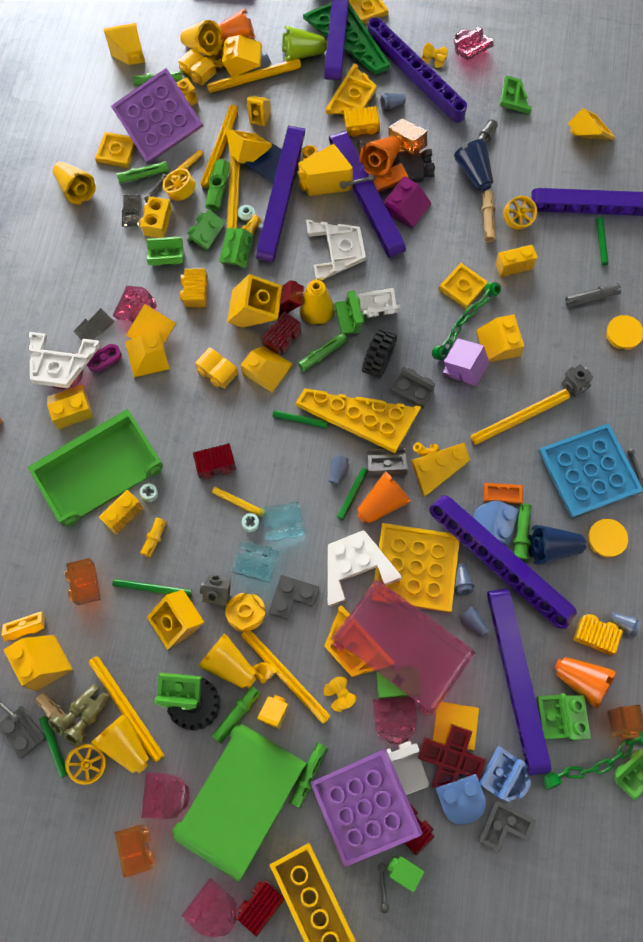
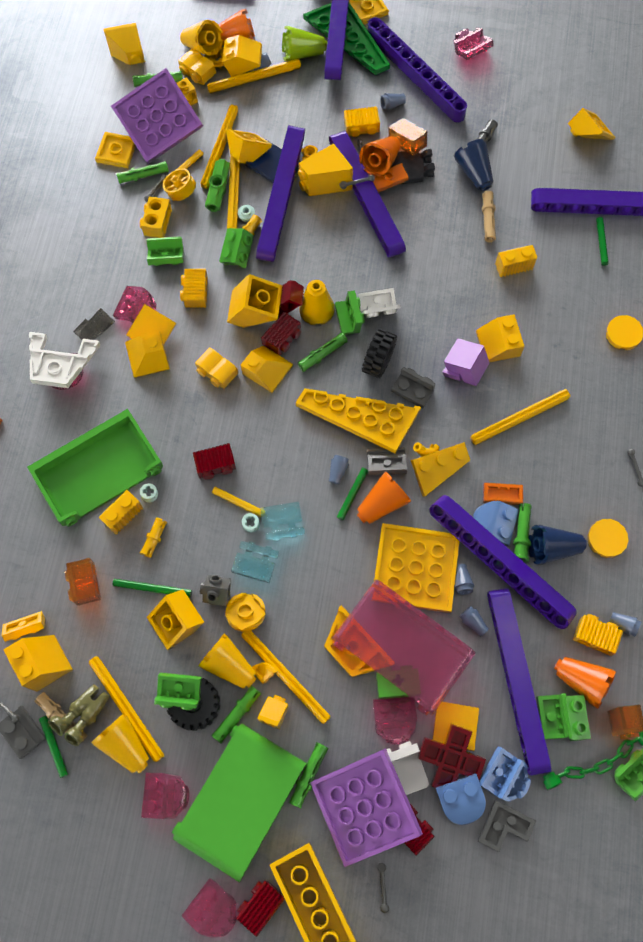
yellow slope [47,384,94,430] -> none
yellow cone [52,162,96,205] -> none
yellow wheel [65,744,106,785] -> none
magenta plate [87,344,122,373] -> none
clear orange brick [114,824,155,878] -> none
clear smoke slope [122,195,142,227] -> none
bright green bracket [186,209,225,250] -> none
yellow slope [247,96,271,126] -> none
dark grey plate [269,575,319,620] -> none
green bar [272,410,328,429] -> none
white wing [306,220,366,281] -> none
yellow piece [324,676,357,712] -> none
yellow wing [326,63,377,114] -> none
white wing [328,530,402,607] -> none
magenta slope [385,176,432,229] -> none
bright green brick [387,854,425,893] -> none
yellow piece [421,43,448,68] -> none
green piece [432,282,501,360] -> none
yellow tile [438,263,488,310] -> none
bright green wing [499,75,532,114] -> none
yellow wheel [503,196,537,230] -> none
dark azure plate [538,423,643,519] -> none
dark grey brick [562,364,593,397] -> none
dark grey pin [565,283,621,308] -> none

